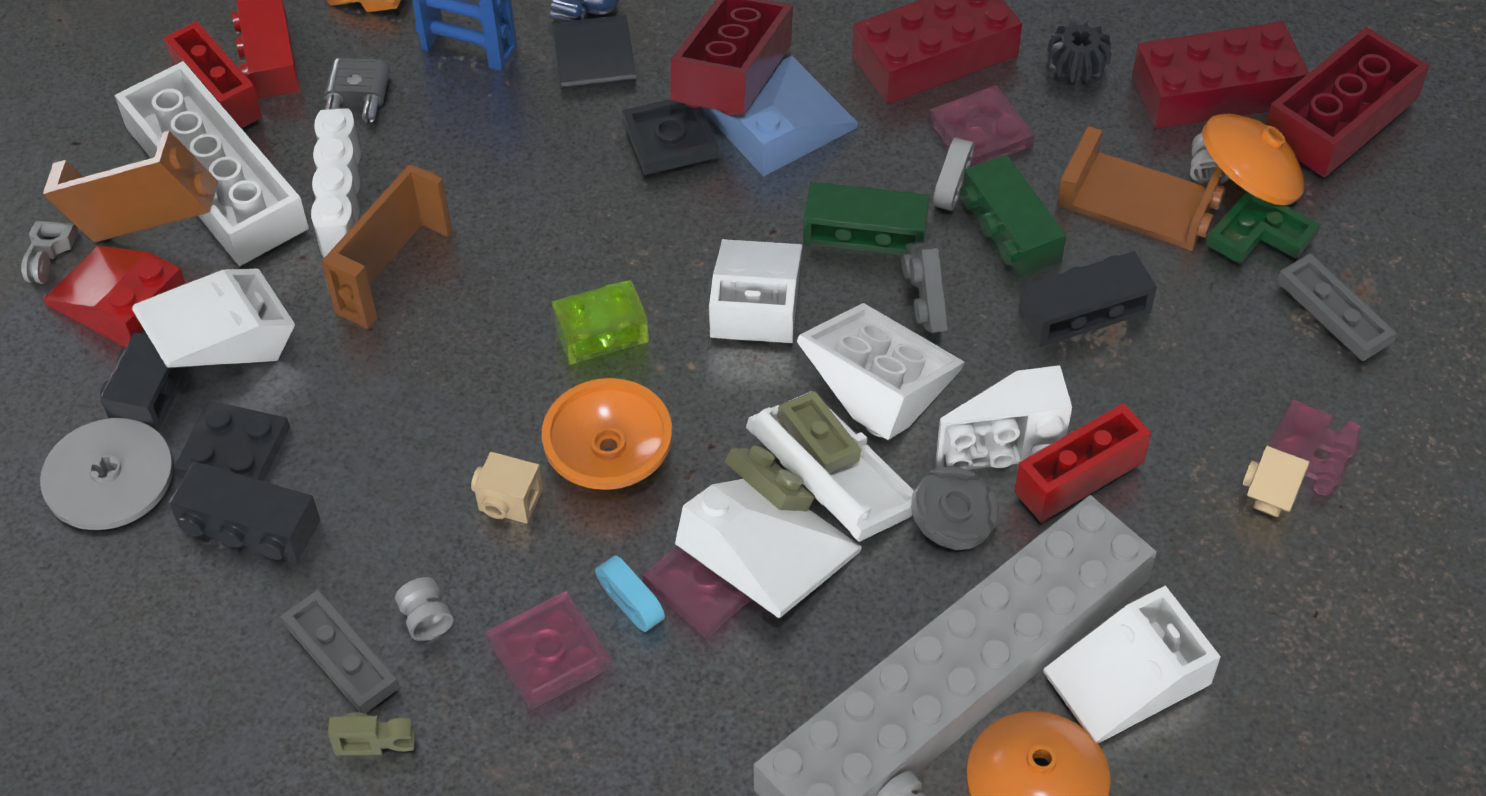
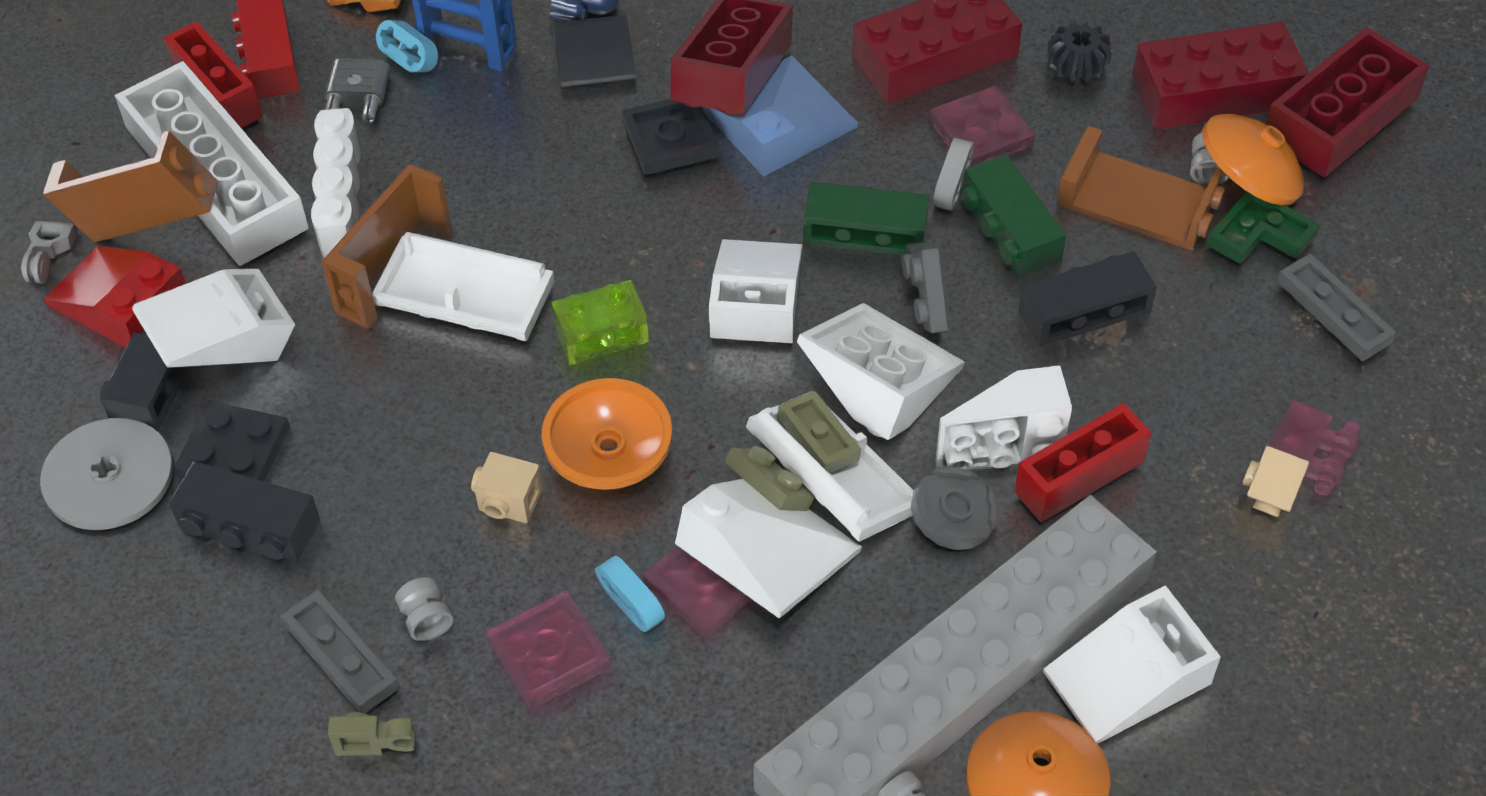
none -> white container [372,232,554,341]
none -> medium azure beam [376,20,438,73]

